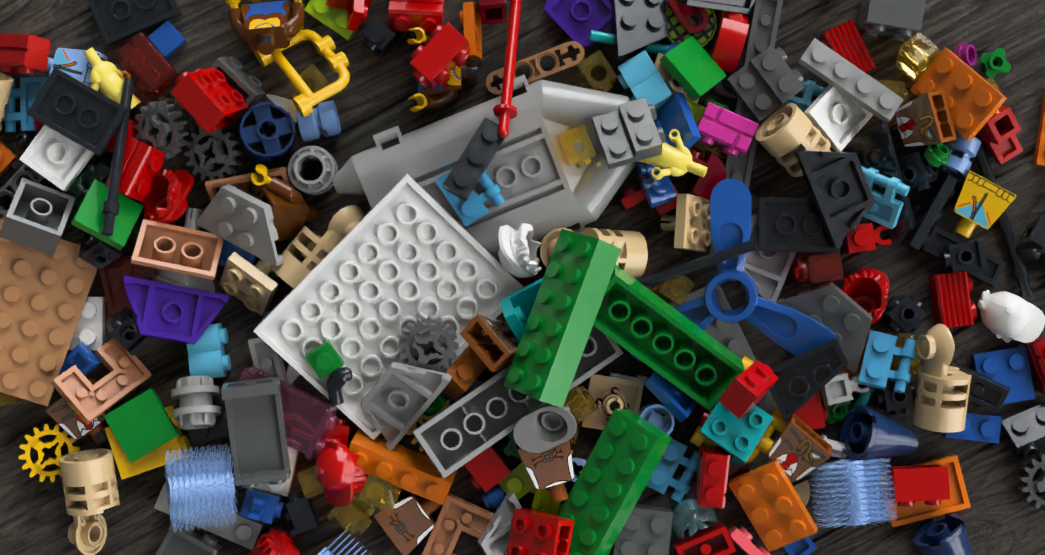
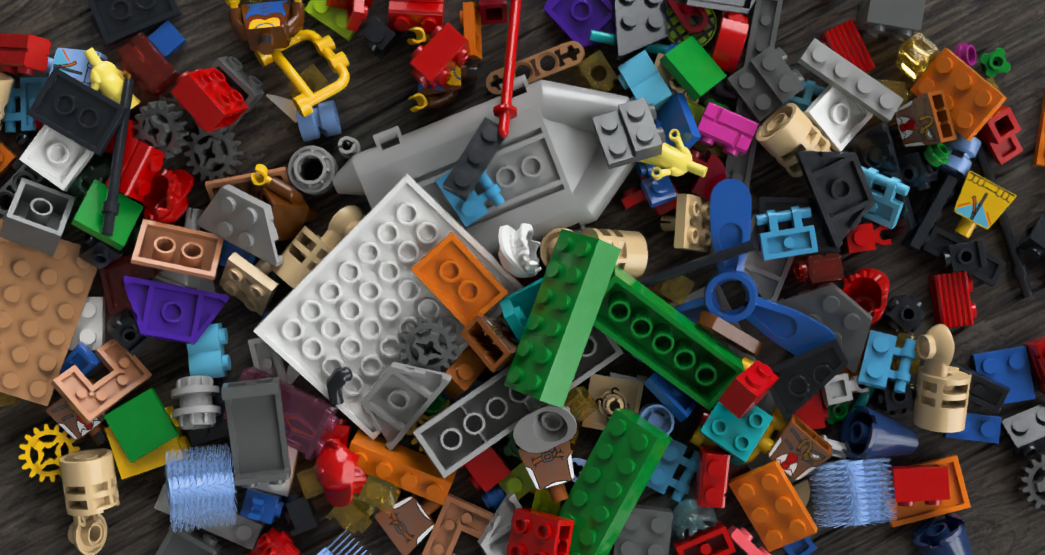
dark blue cylinder [240,102,295,165] -> none
green plate [305,340,344,379] -> none
clear yellow brick [556,124,596,168] -> none
white hair [977,290,1045,343] -> none
none -> light grey pin [338,136,361,159]
none -> orange plate [411,231,508,327]
none -> reddish brown beam [696,311,763,357]
none -> dark azure plate [755,206,818,261]

